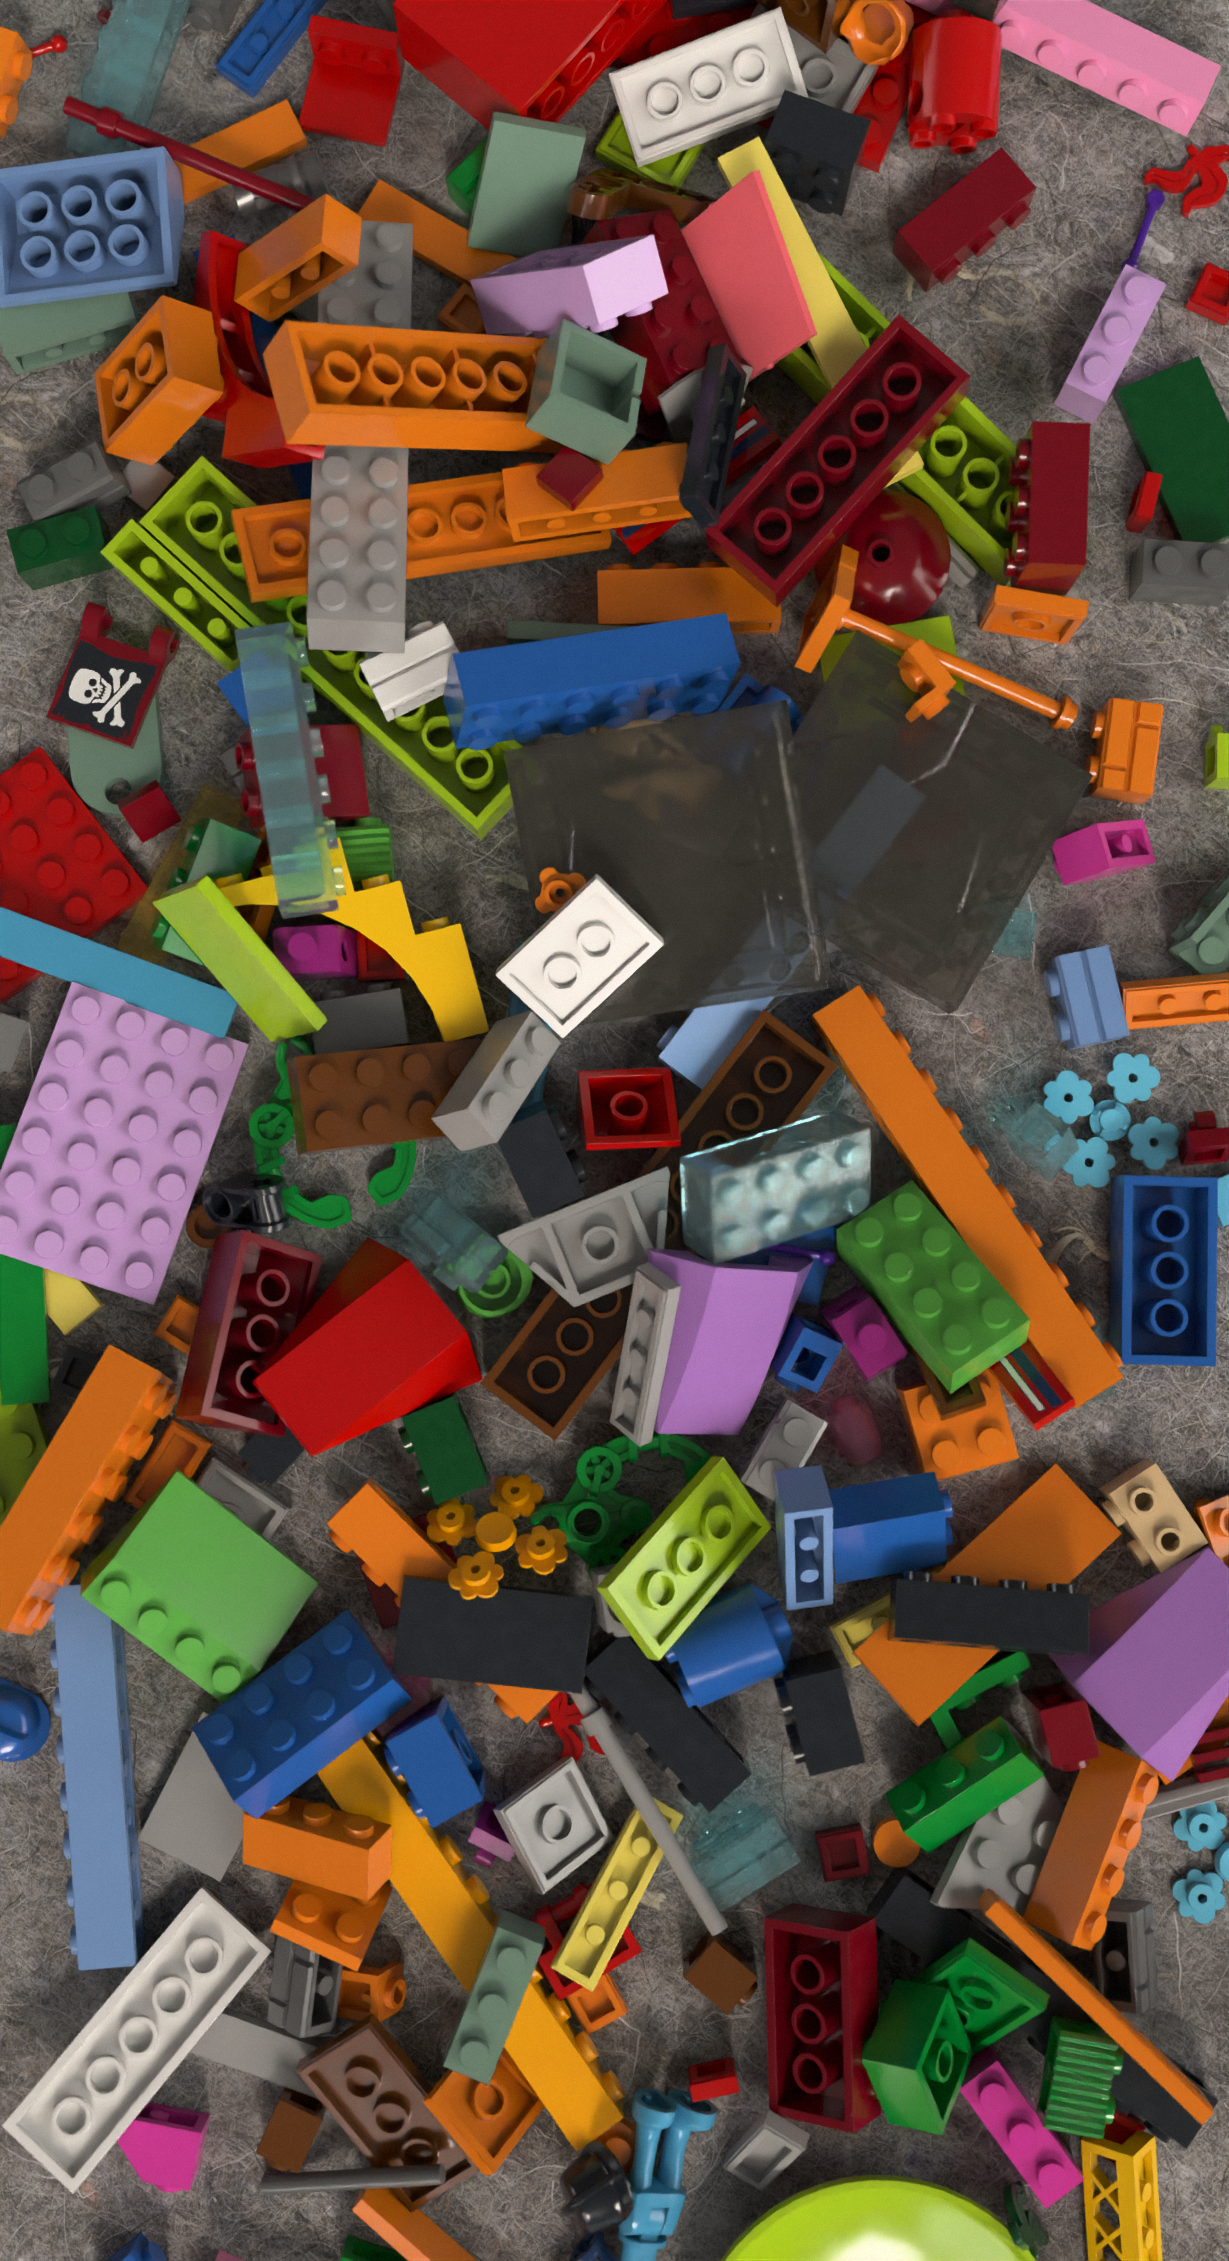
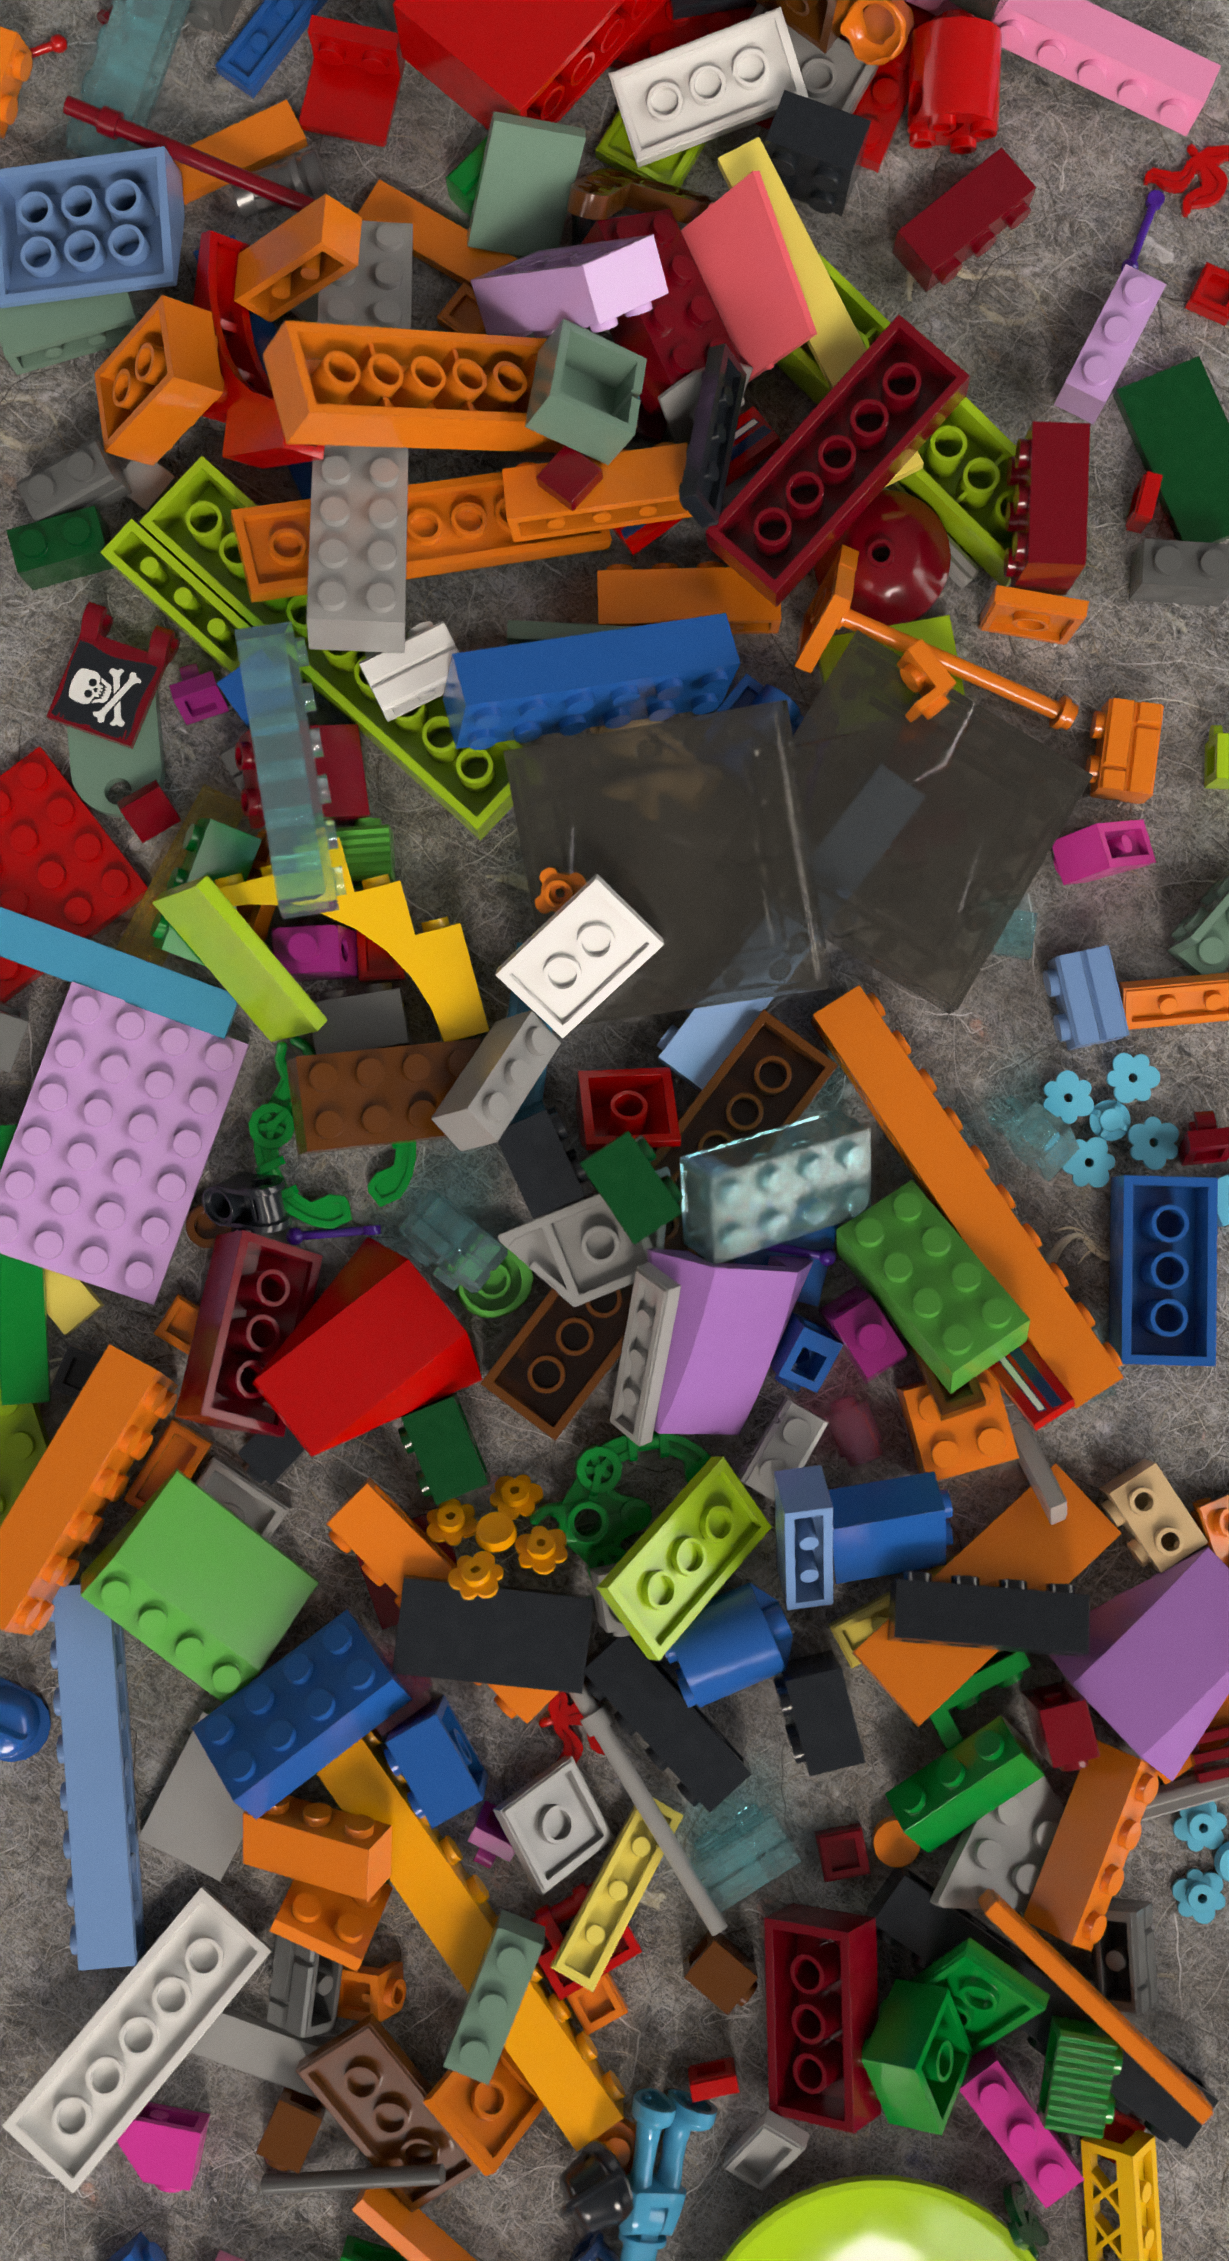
none -> magenta tile [169,663,229,725]
none -> dark purple hinge [286,1224,382,1245]
none -> dark green brick [579,1131,684,1245]
none -> light grey tile [1011,1421,1067,1525]

